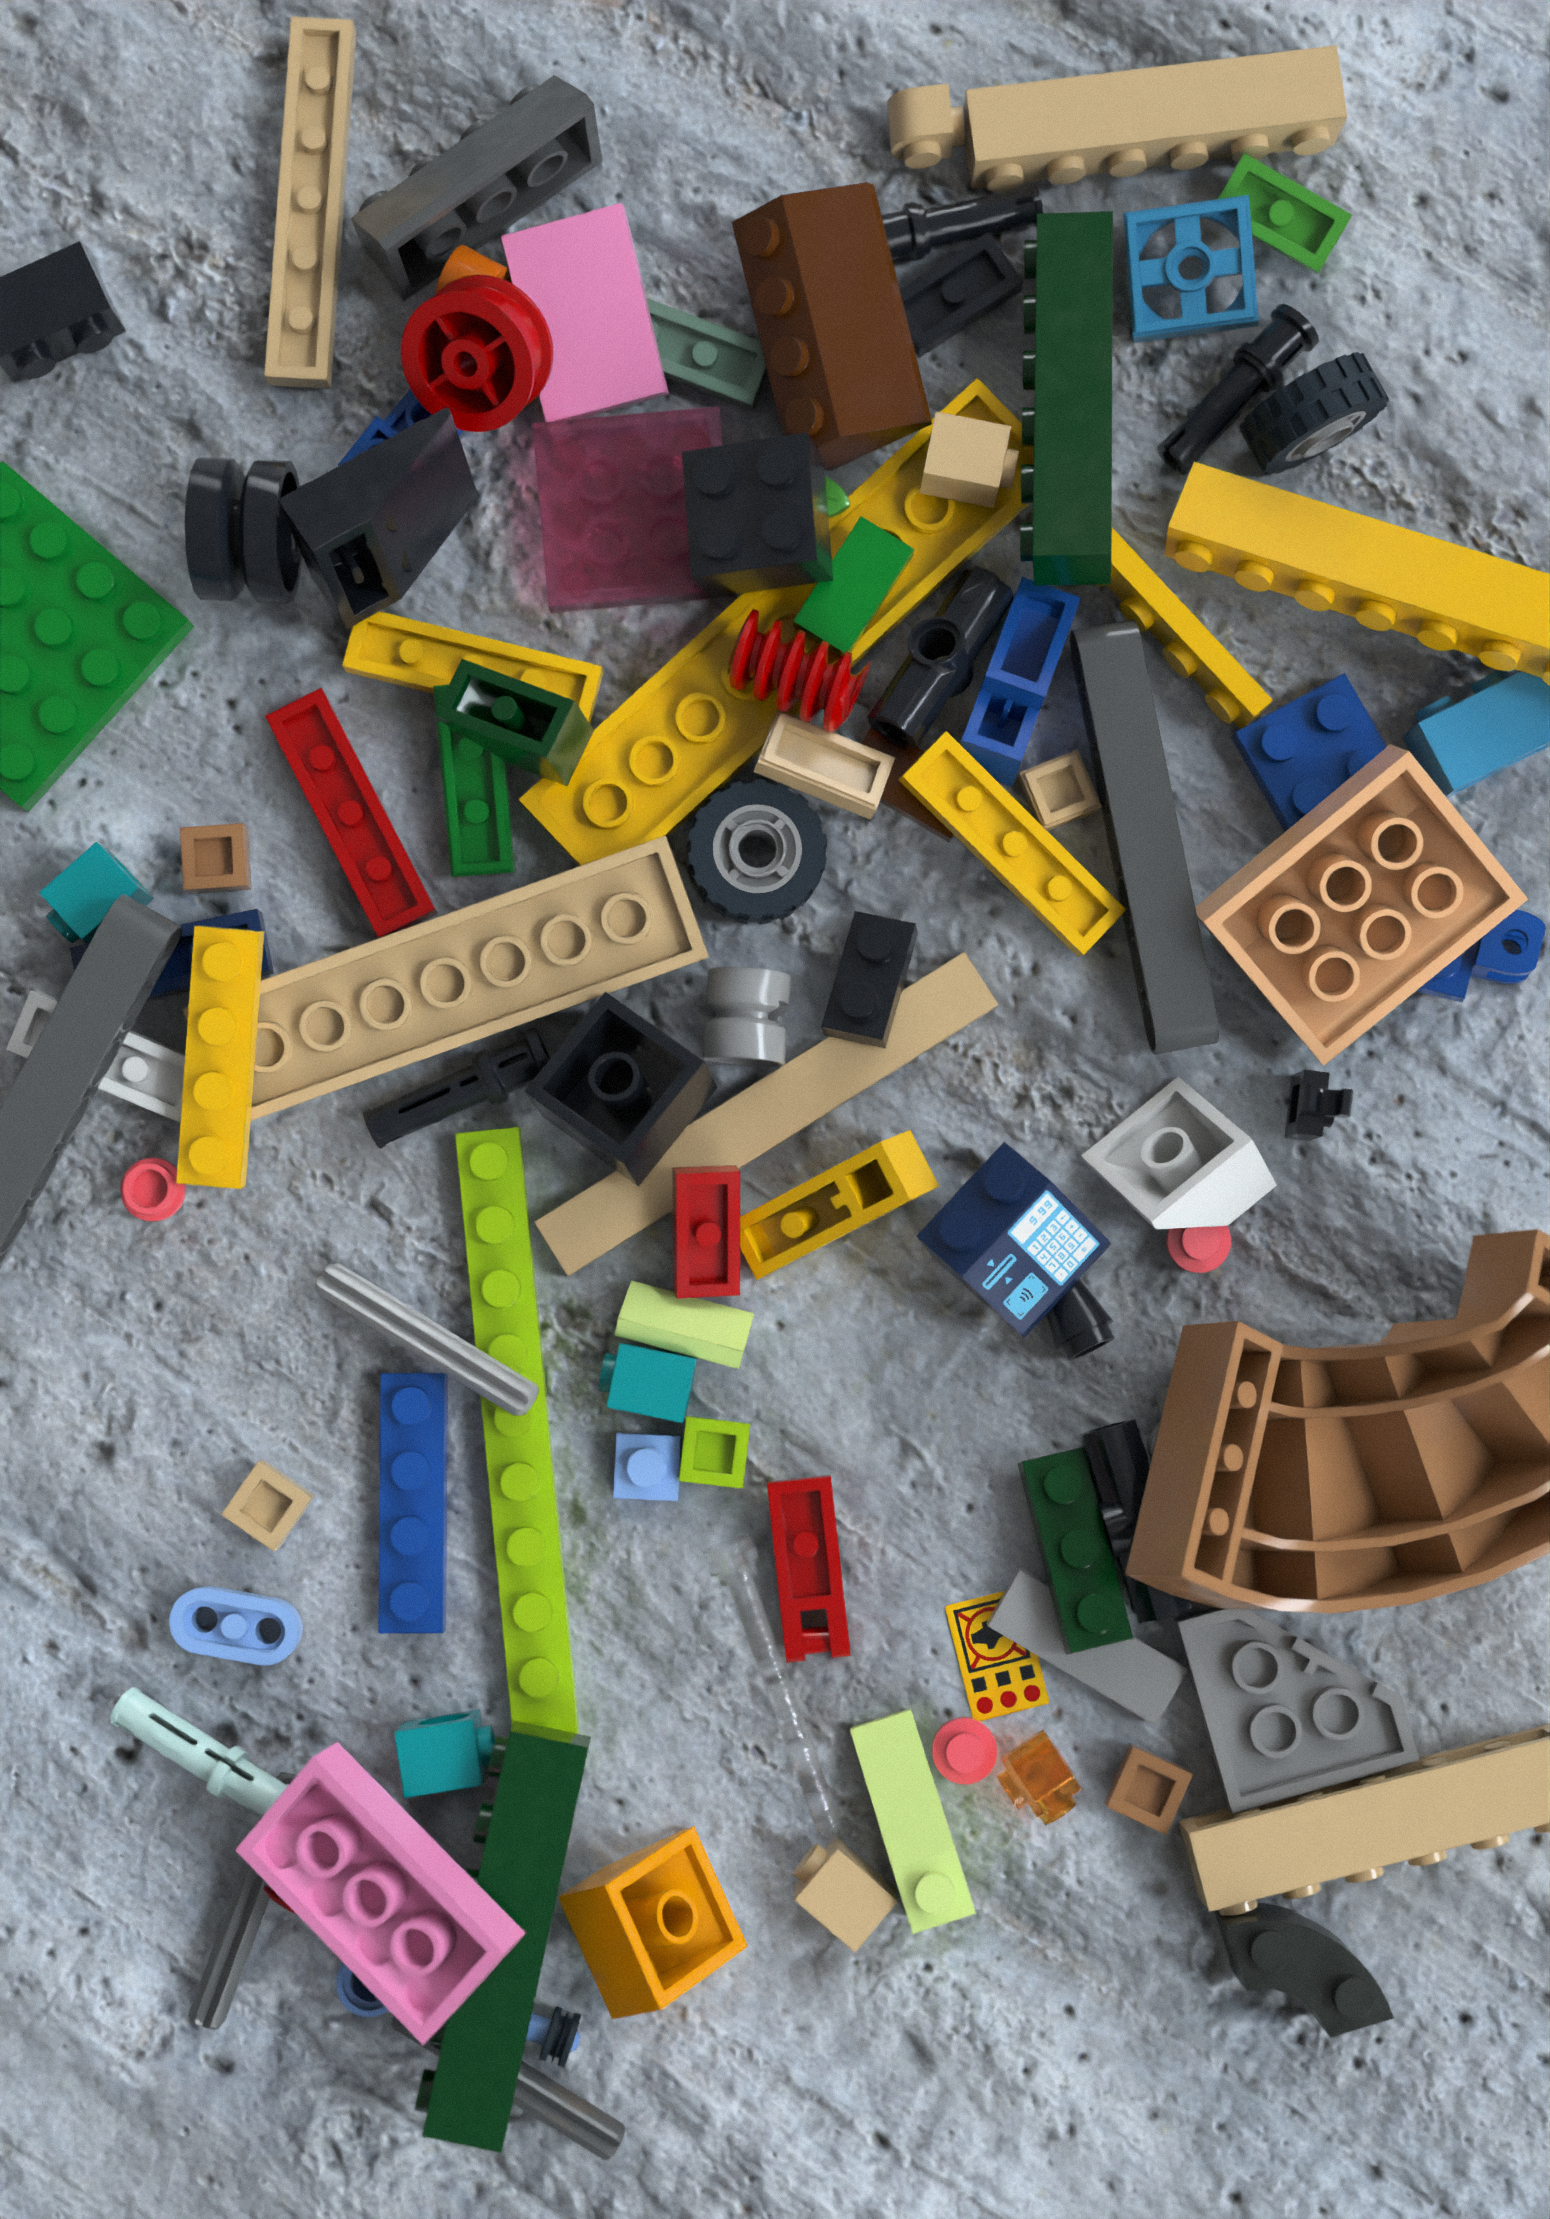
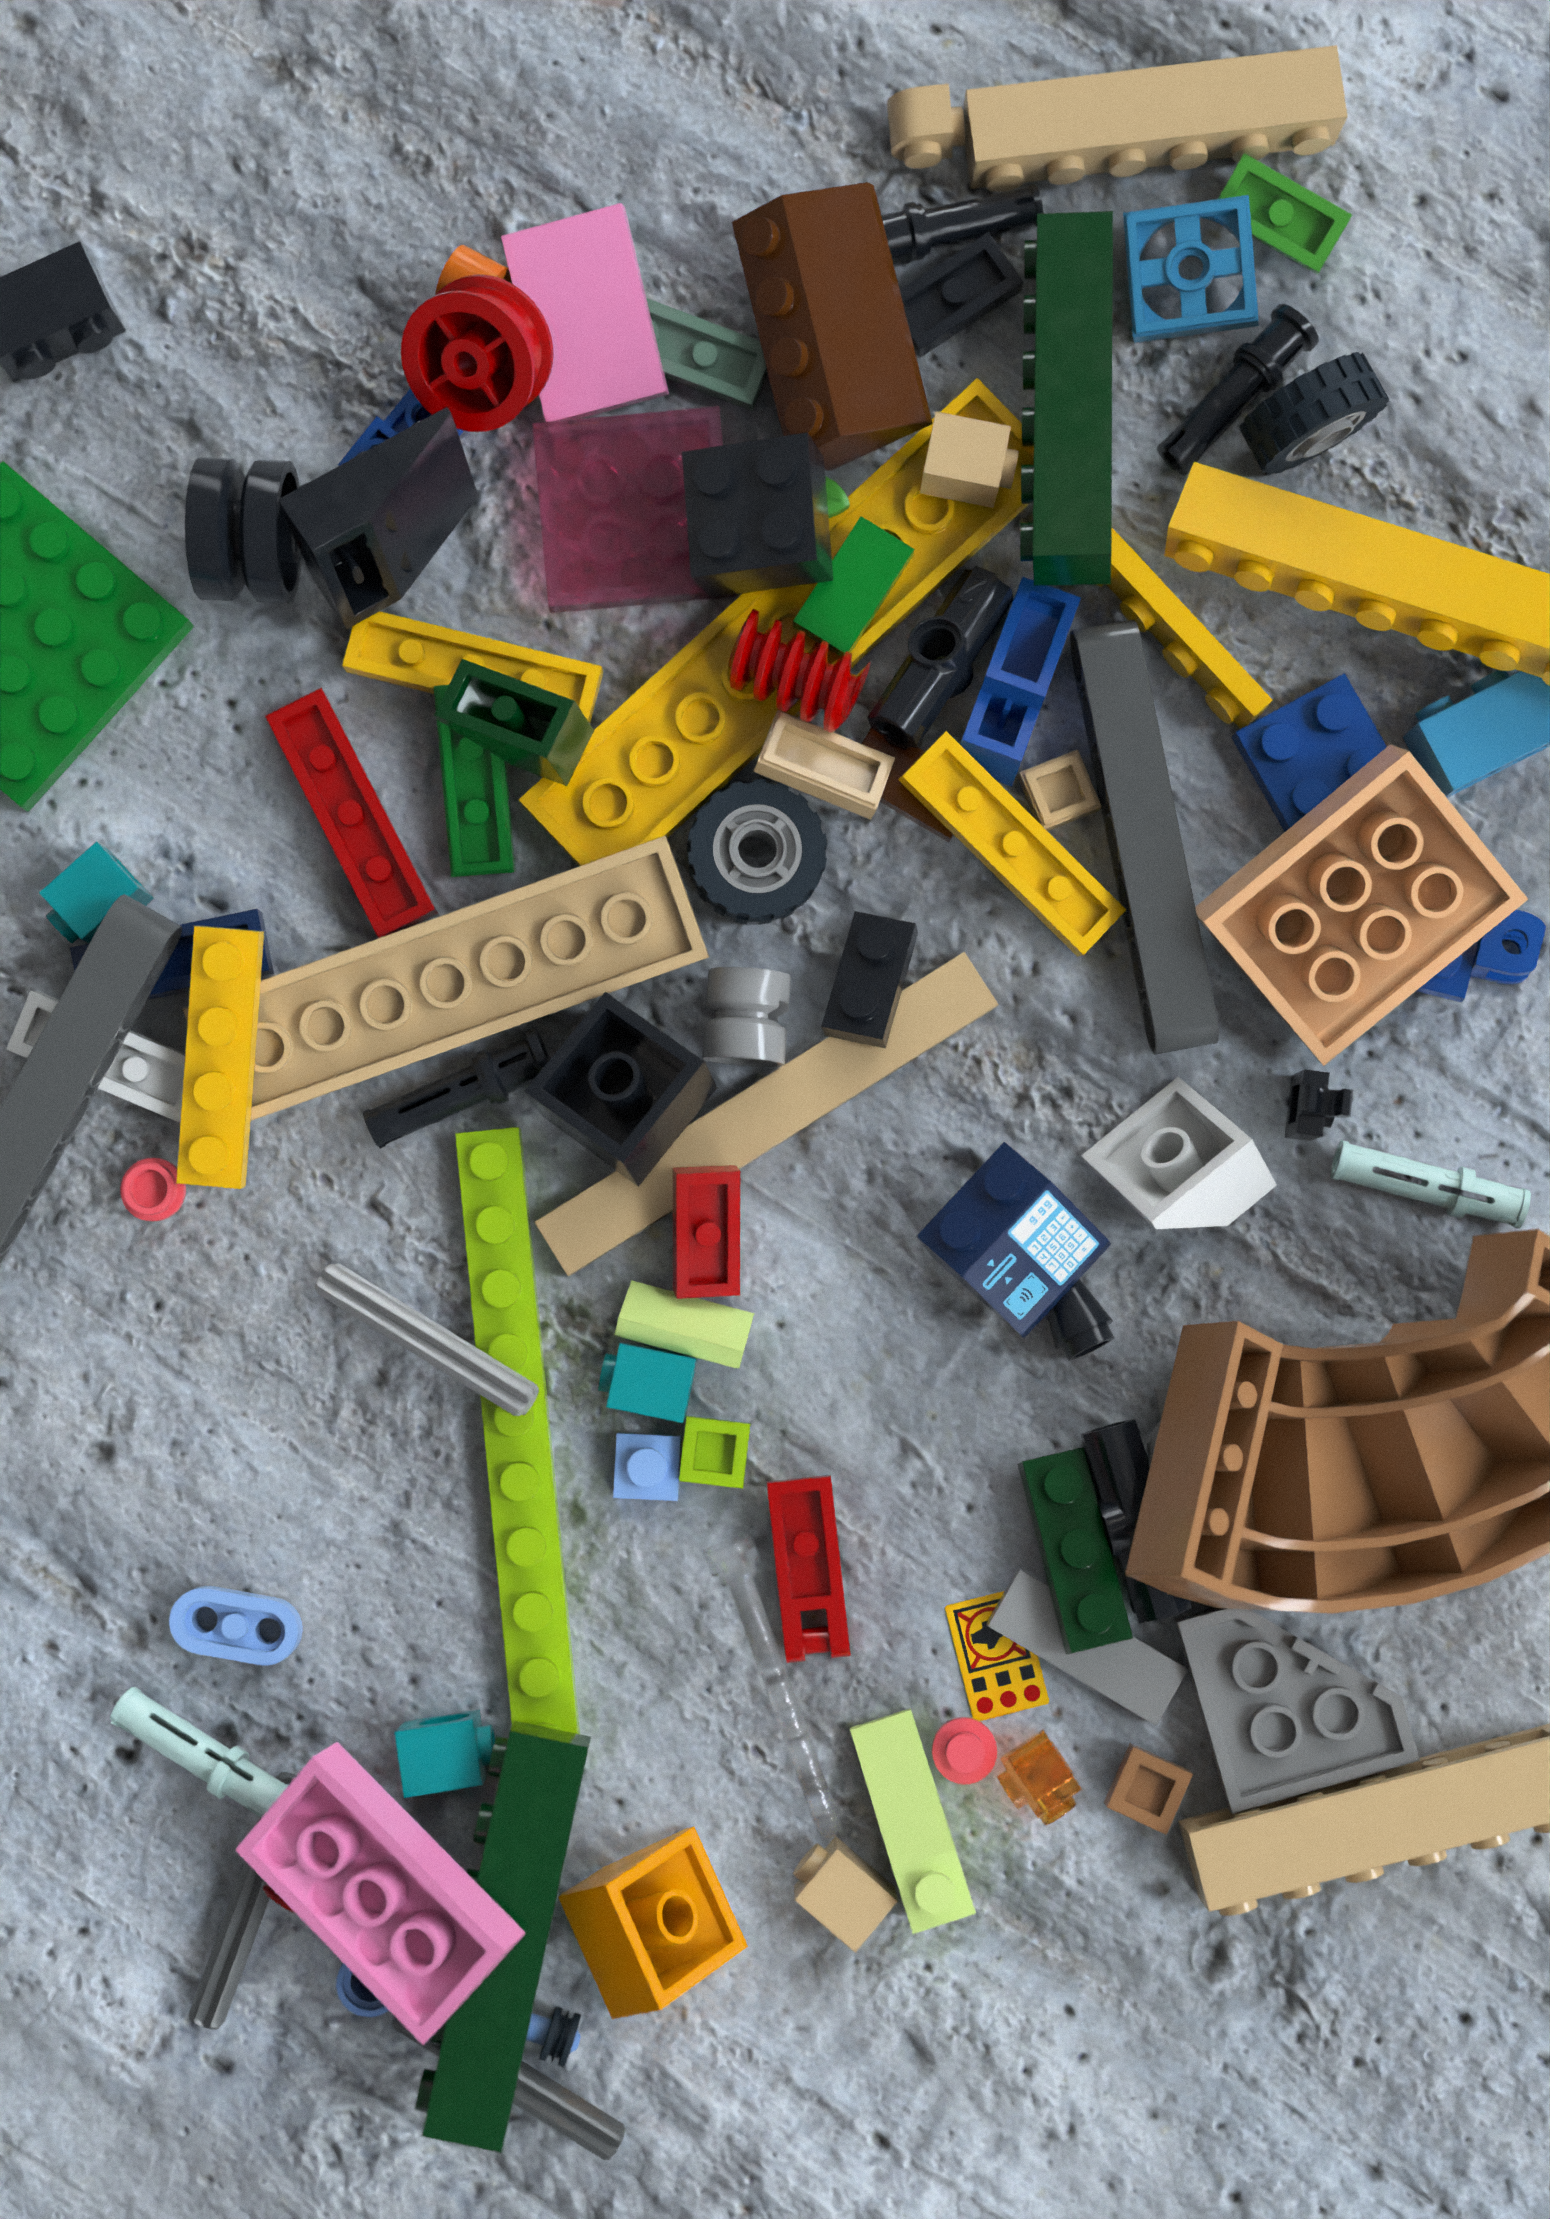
medium nougat plate [180,823,252,894] -> none
tan plate [221,1459,315,1551] -> none
tan plate [264,16,357,389] -> none
dark grey slope [351,75,602,302] -> none
blue plate [378,1373,448,1634] -> none
yellow slope [740,1130,940,1280] -> none
coral plate [1166,1226,1231,1273] -> none
pearl dark grey brick [1215,1903,1394,2038] -> none
none -> light aqua pin [1330,1140,1531,1229]

